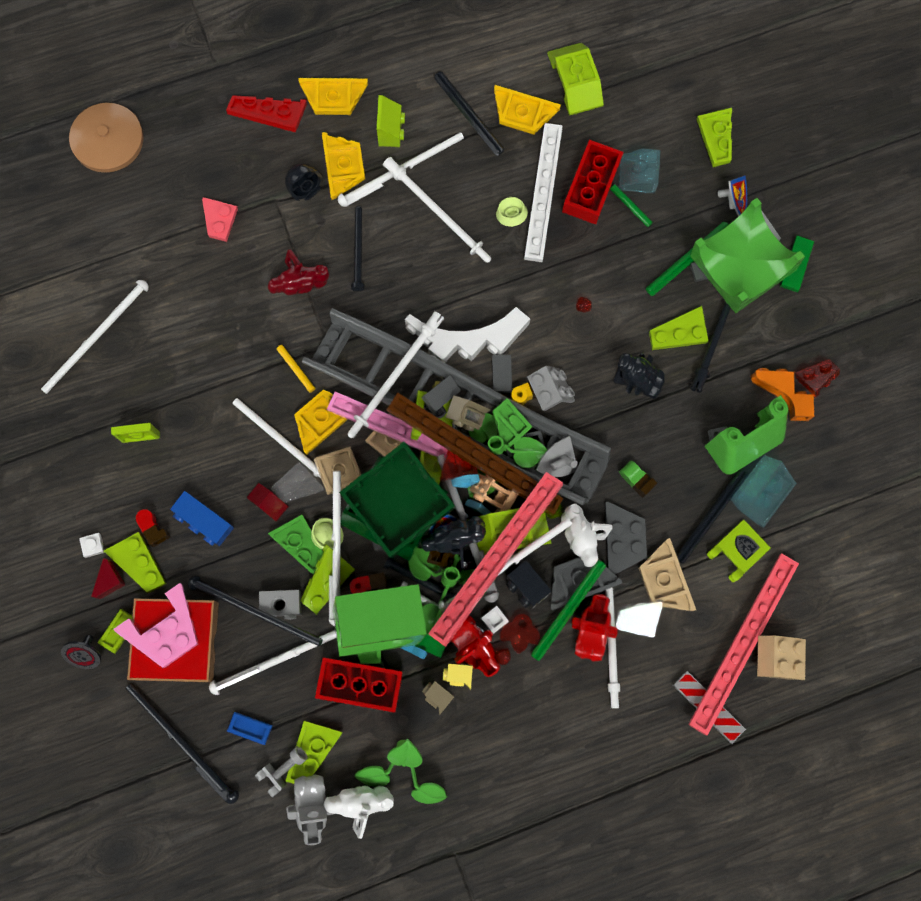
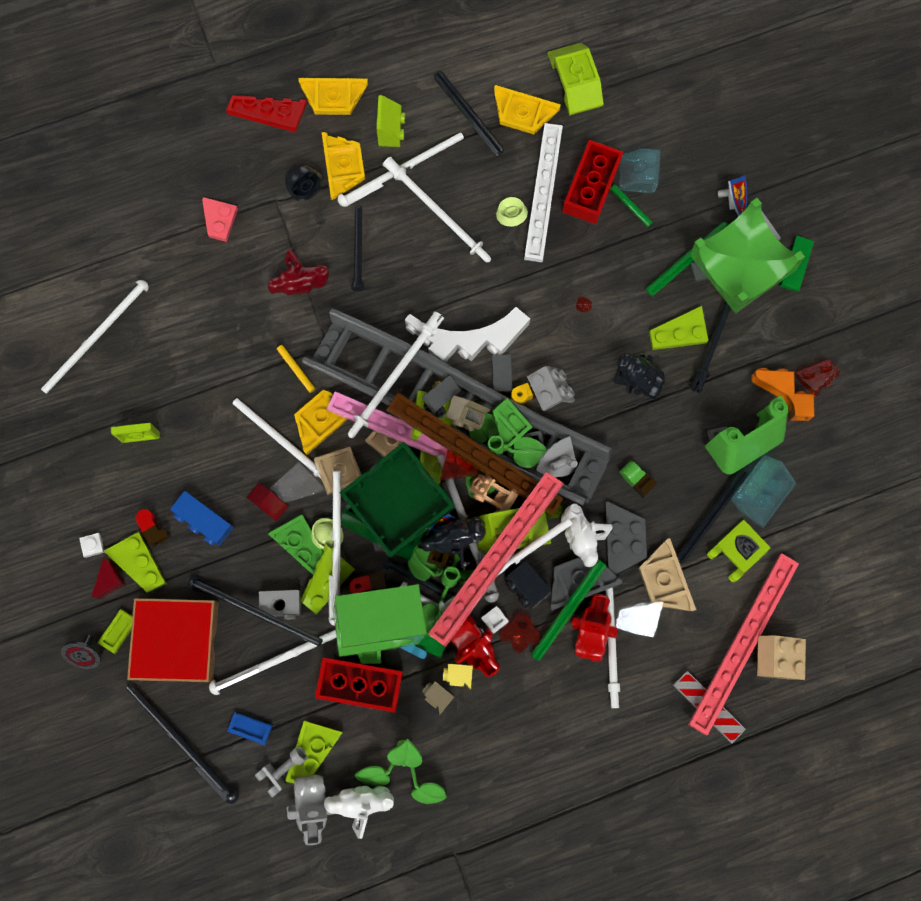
medium nougat dish [69,103,144,172] -> none
bright pink wing [114,583,198,668] -> none
medium azure tile [451,474,480,488] -> none
medium azure tile [465,499,491,516] -> none
clear red hinge [494,648,511,665] -> none
lime wing [697,108,732,167] -> none

